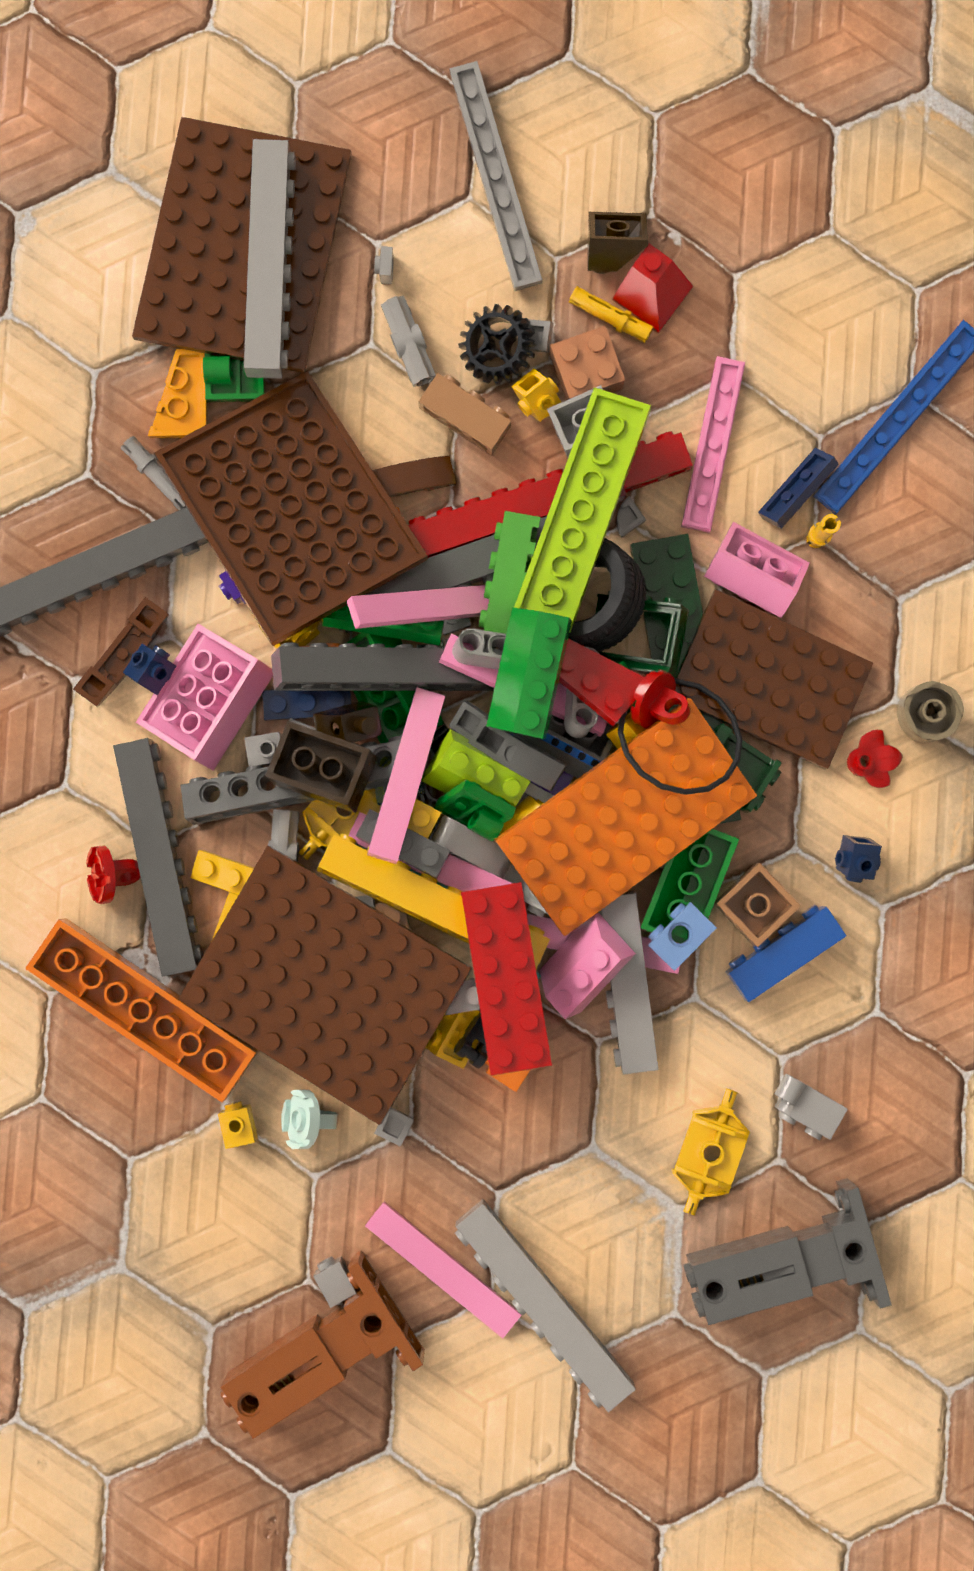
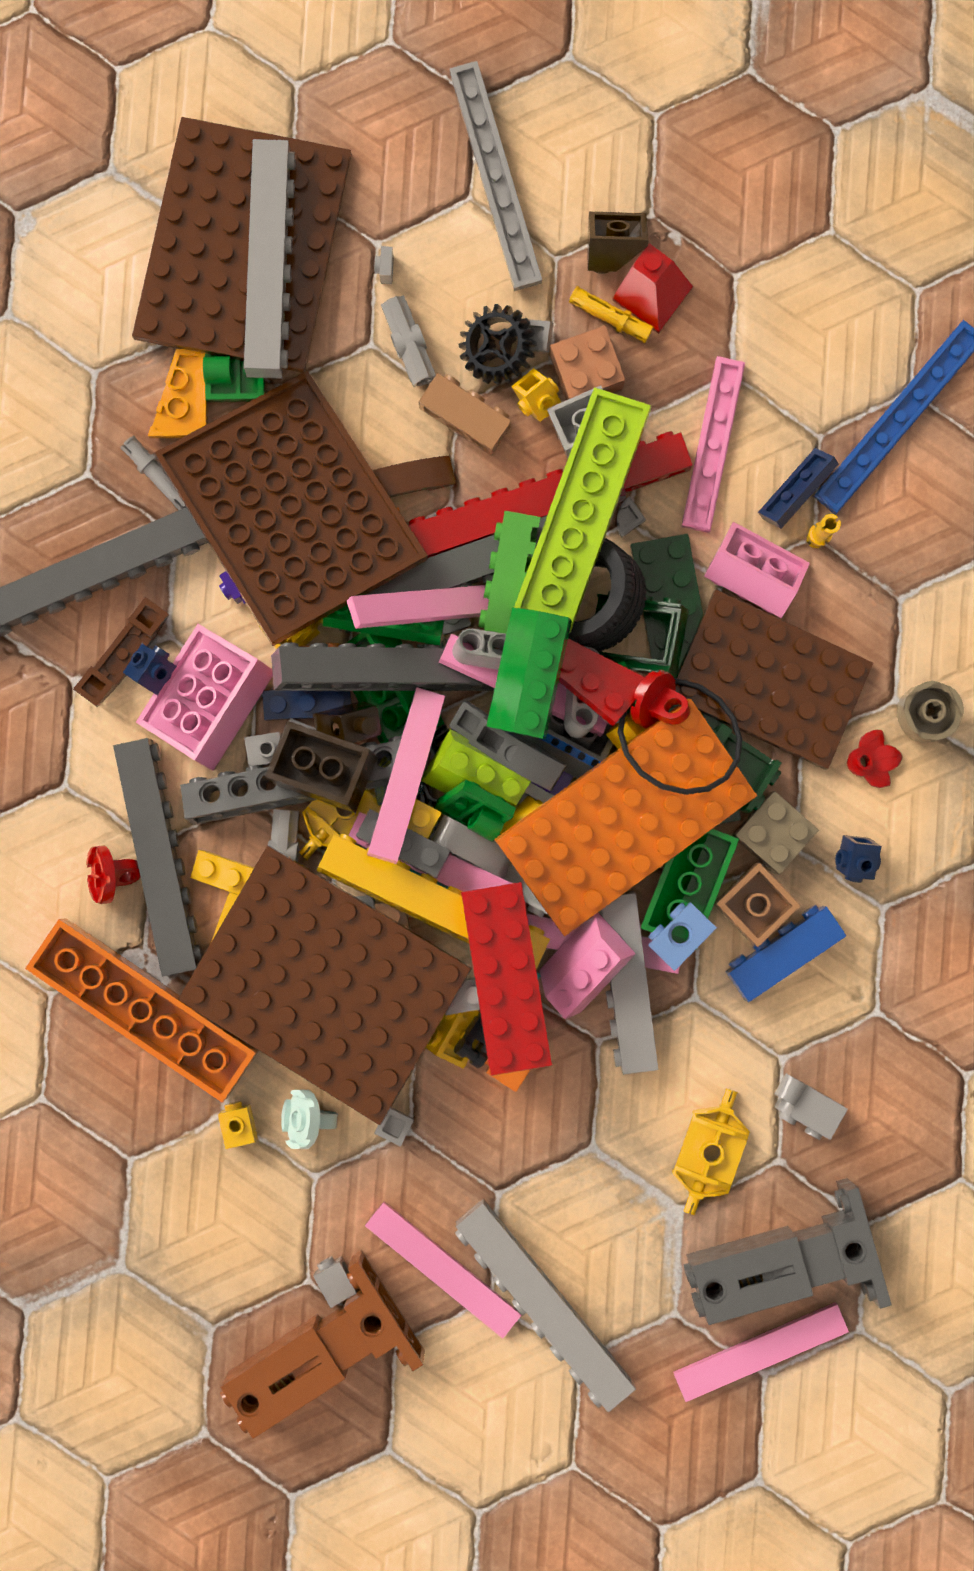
none -> bright pink tile [673,1302,849,1402]
none -> dark tan brick [731,791,819,874]

